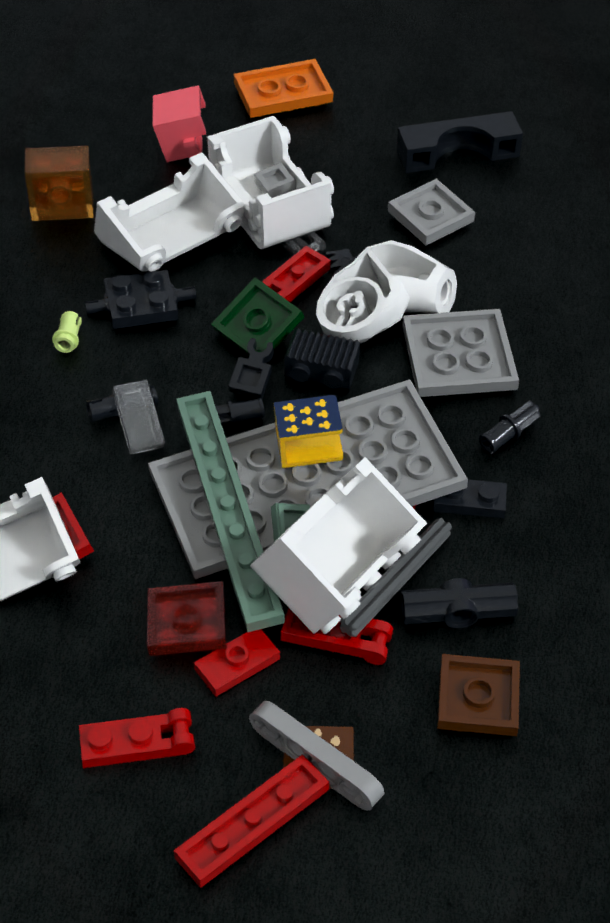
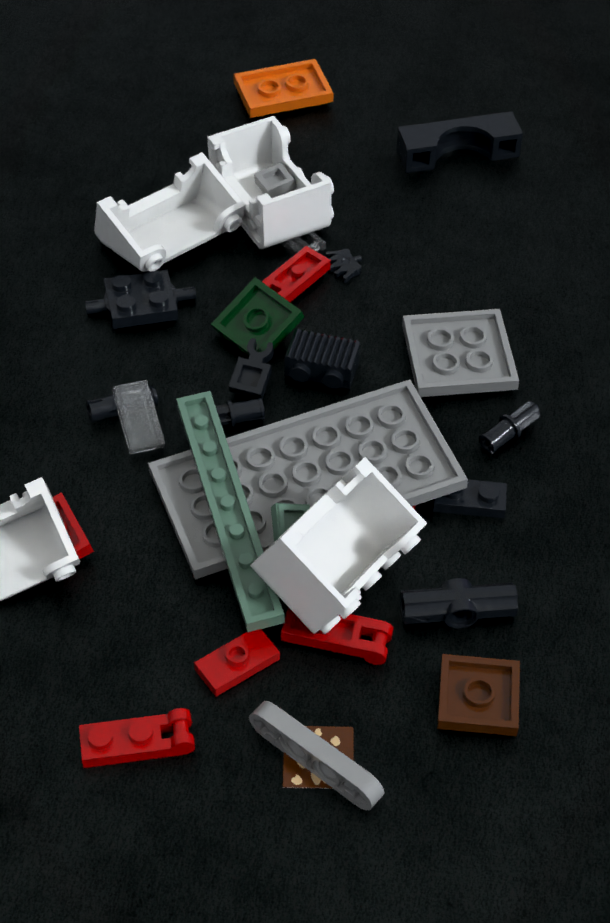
clear orange brick [25,146,94,221] -> none
yellowish green pin [52,311,82,353] -> none
clear red plate [147,581,227,656] -> none
coral plate [153,85,206,166] -> none
red plate [174,754,330,888] -> none
piece [274,395,343,468] -> none
white piece [316,240,457,343] -> none
dark grey axle [339,518,452,637] -> none
light grey plate [388,179,475,245] -> none

